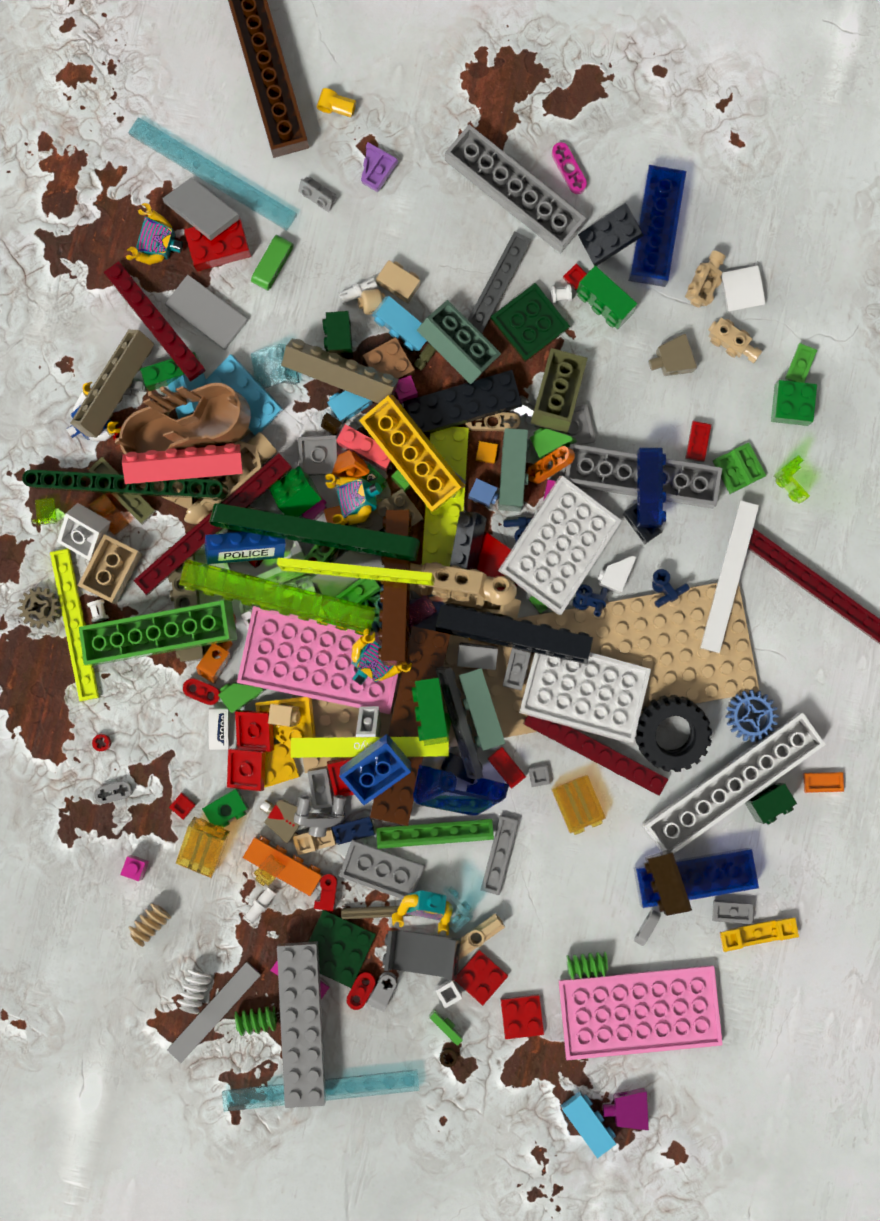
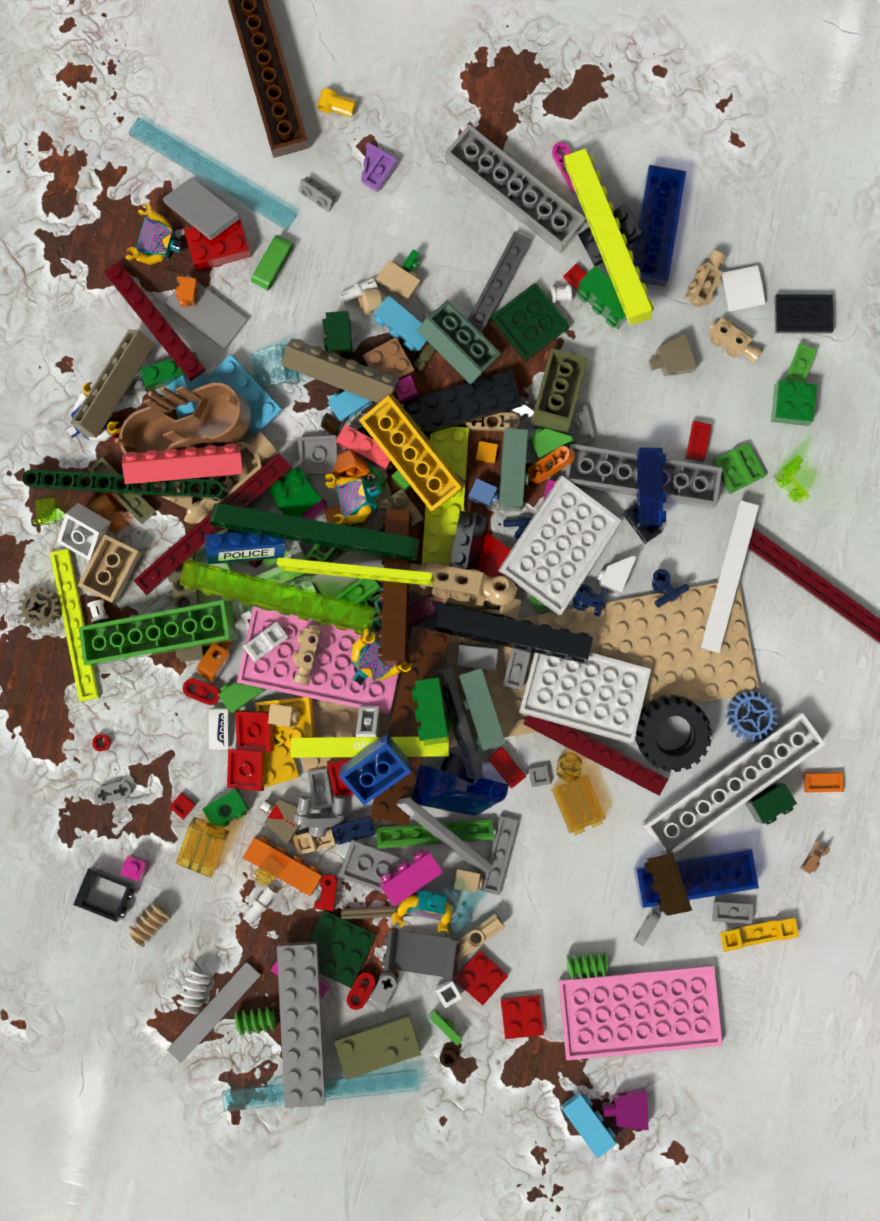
none -> black window [73,867,135,922]
none -> orange brick [175,276,199,308]
none -> white slope [243,622,288,662]
none -> tan brick [292,625,321,686]
none -> olive brick [334,1013,422,1080]
none -> dark pink brick [379,849,443,907]
none -> light grey tile [396,798,493,872]
none -> green plate [403,249,421,273]
none -> tan brick [453,868,483,893]
none -> clear yellow head [556,752,582,782]
none -> neon yellow brick [564,148,654,326]
none -> black plate [774,294,833,334]
none -> medium nougat plate [800,841,830,874]

